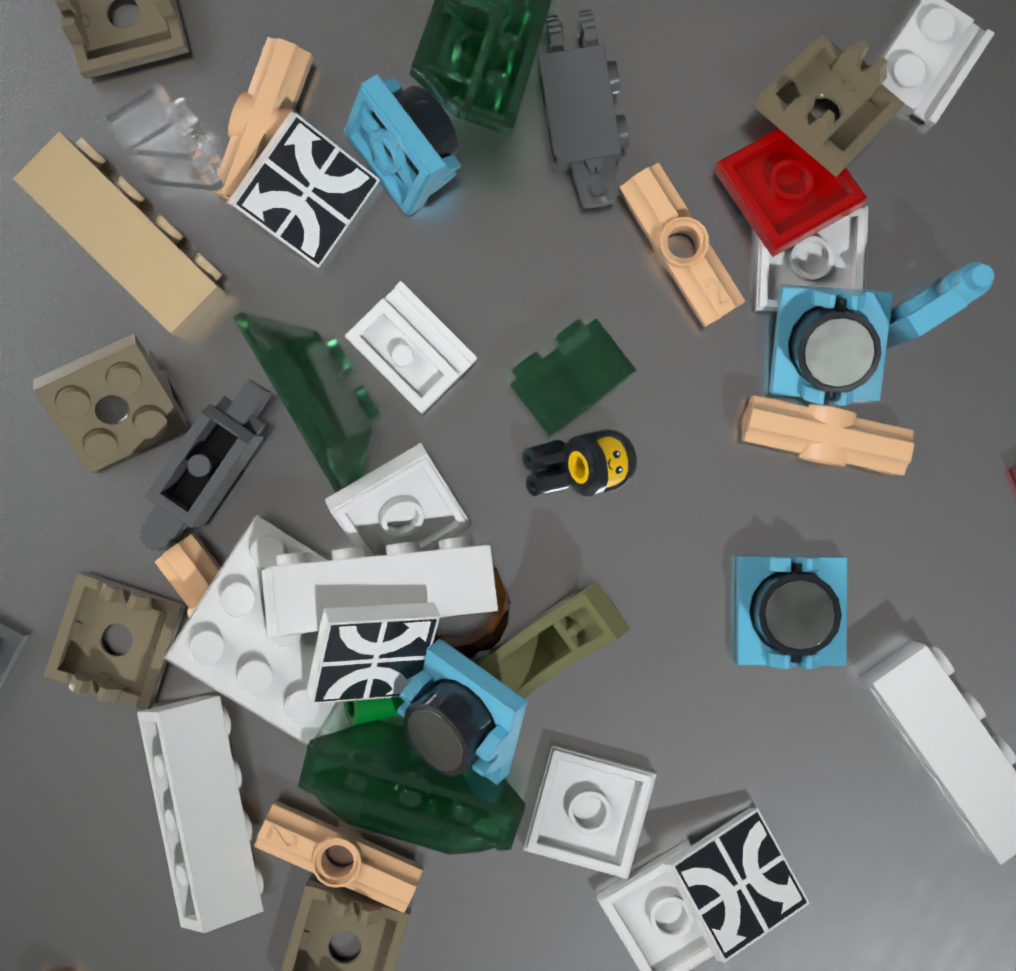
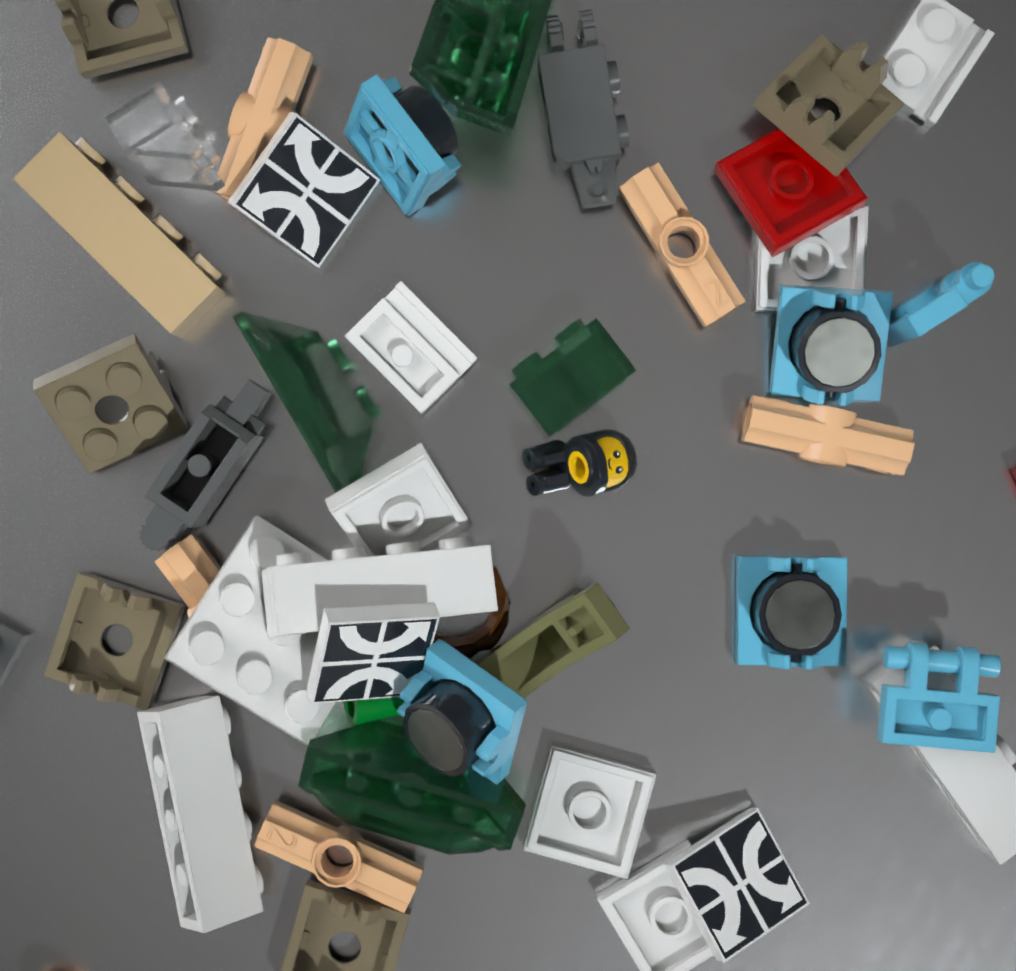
none -> medium azure plate [877,642,1001,753]

